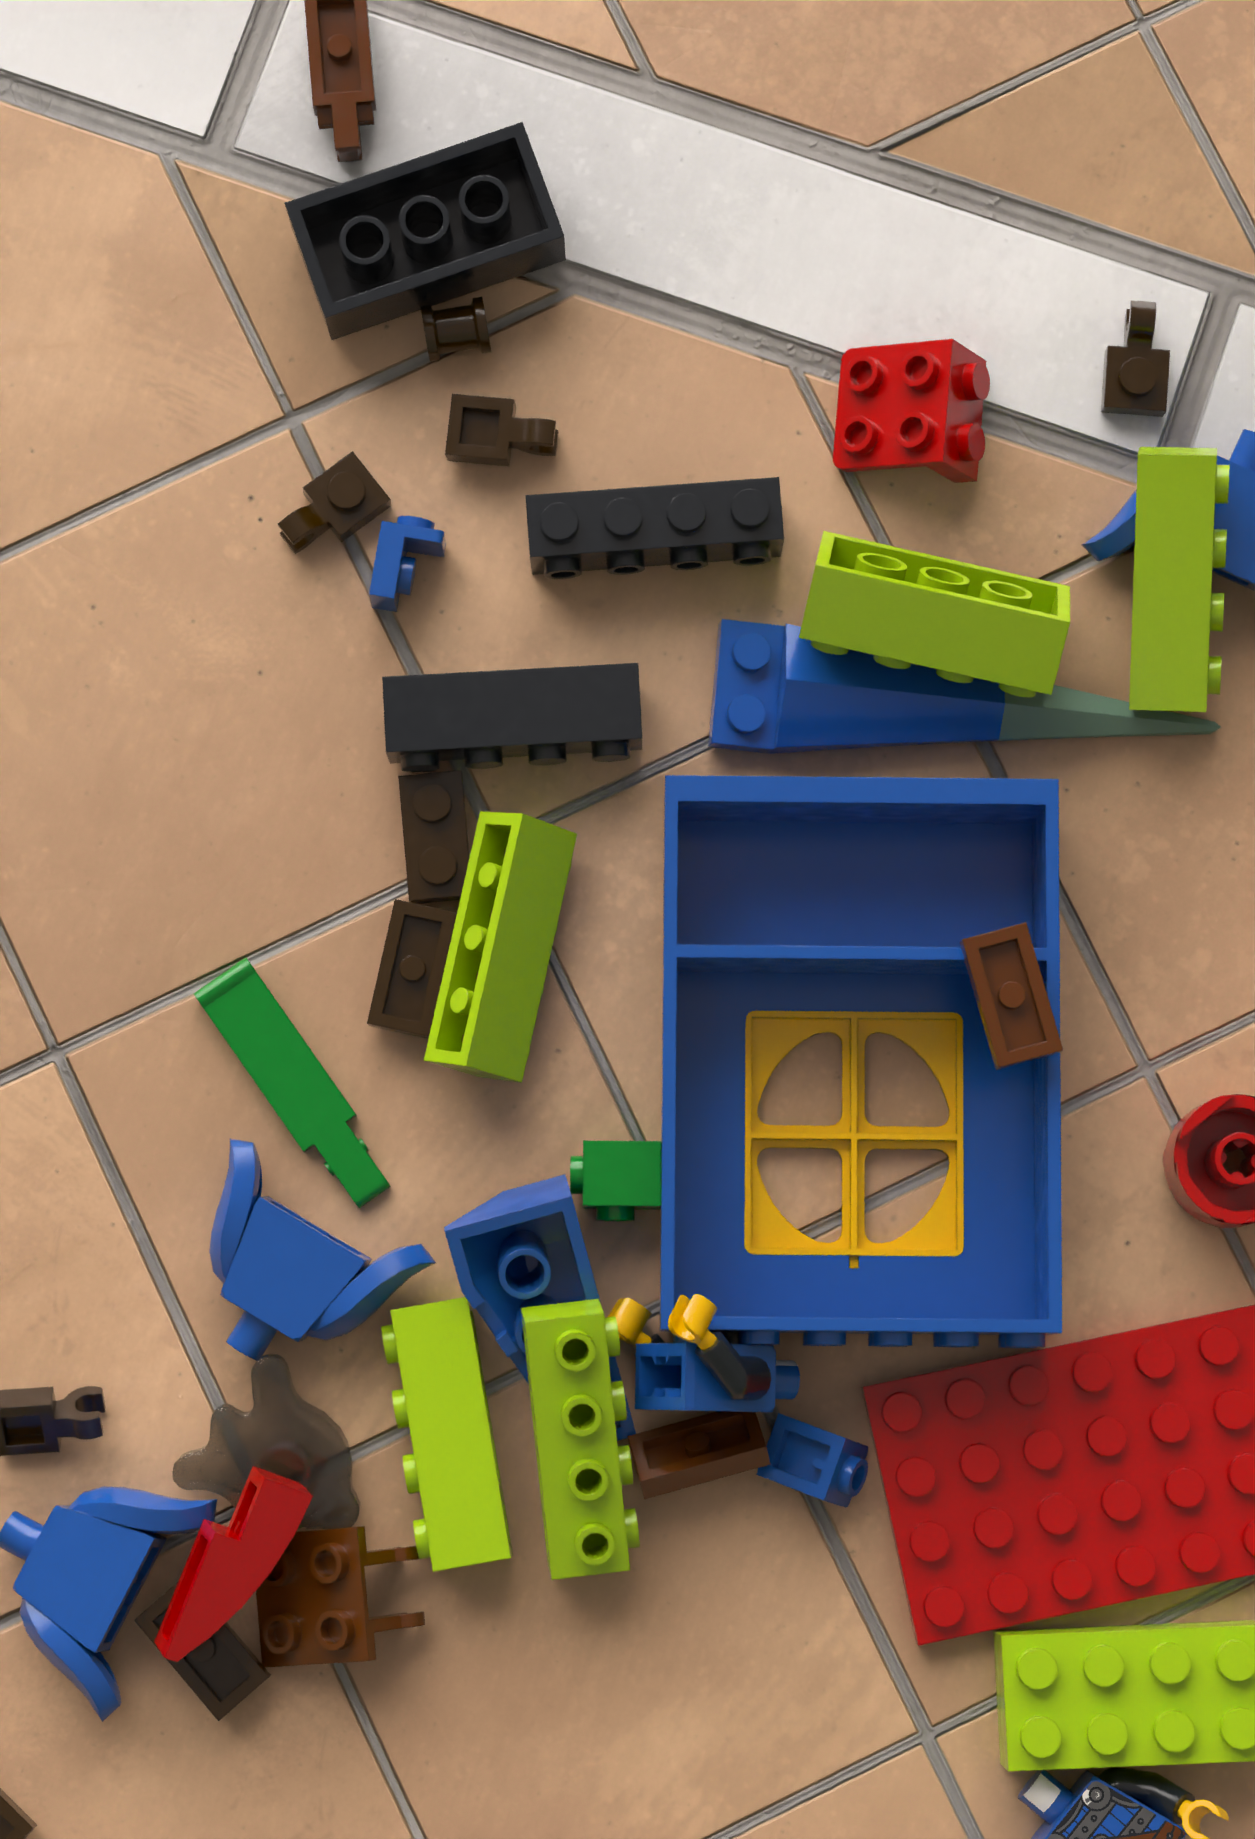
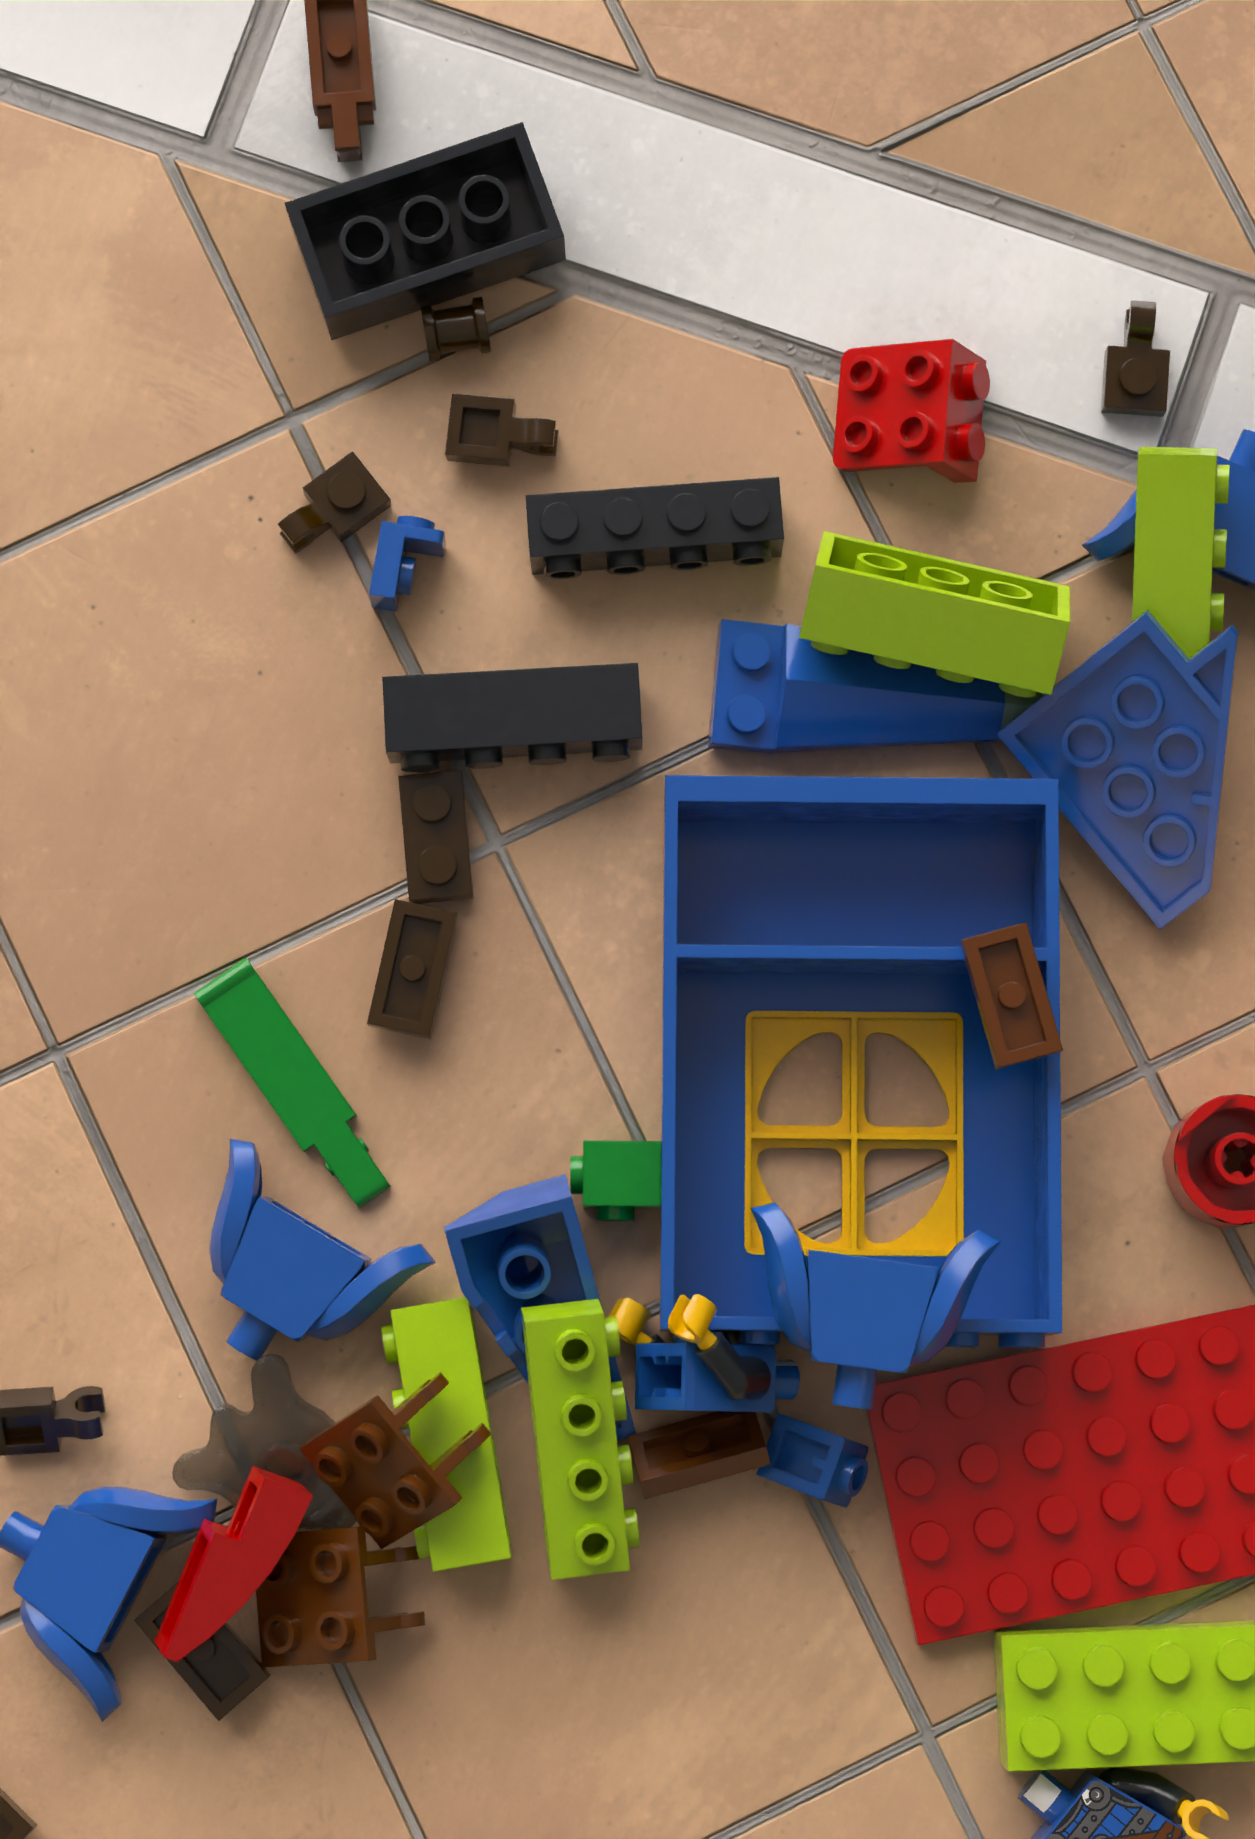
lime brick [424,811,577,1083] -> none
none -> reddish brown plate [299,1372,491,1549]
none -> blue torso [750,1202,1001,1410]
none -> blue wing [997,610,1238,929]

